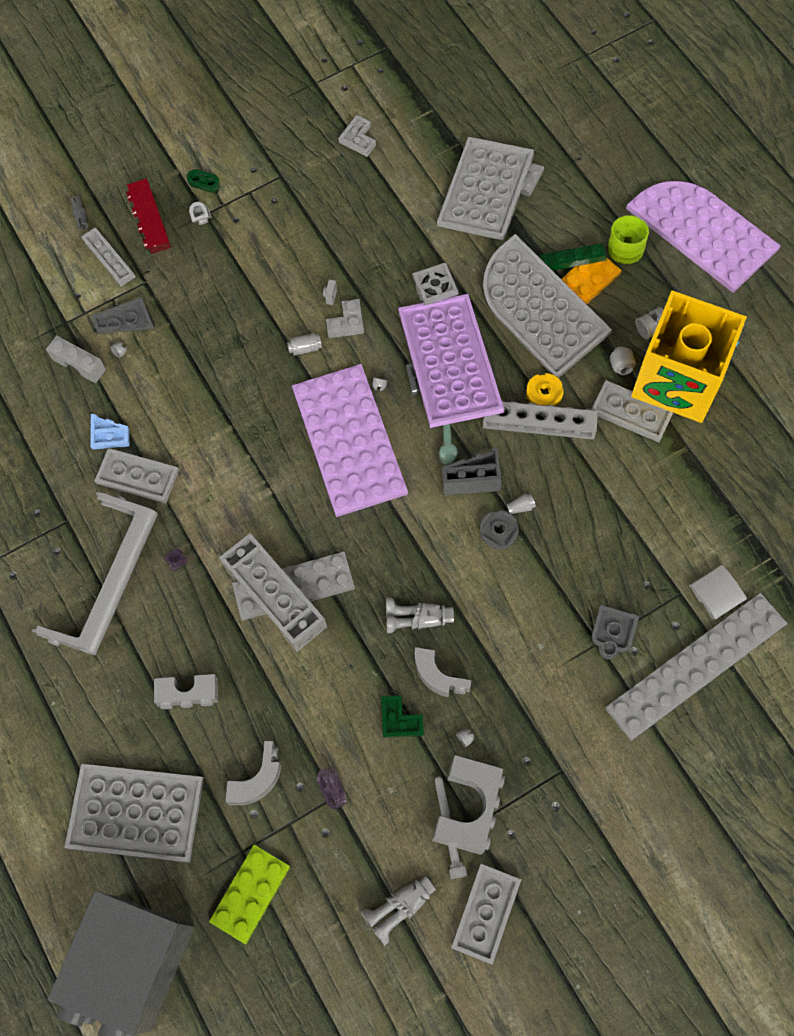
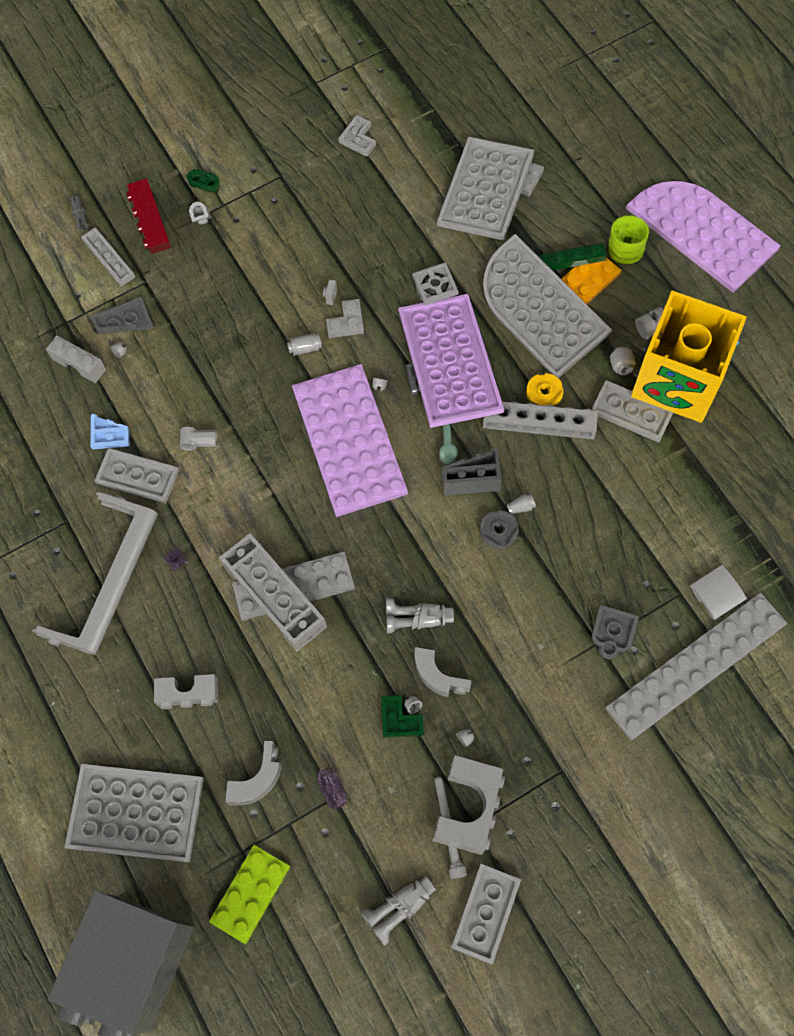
none -> light grey piece [180,427,217,451]
none -> light grey hinge [404,696,422,714]

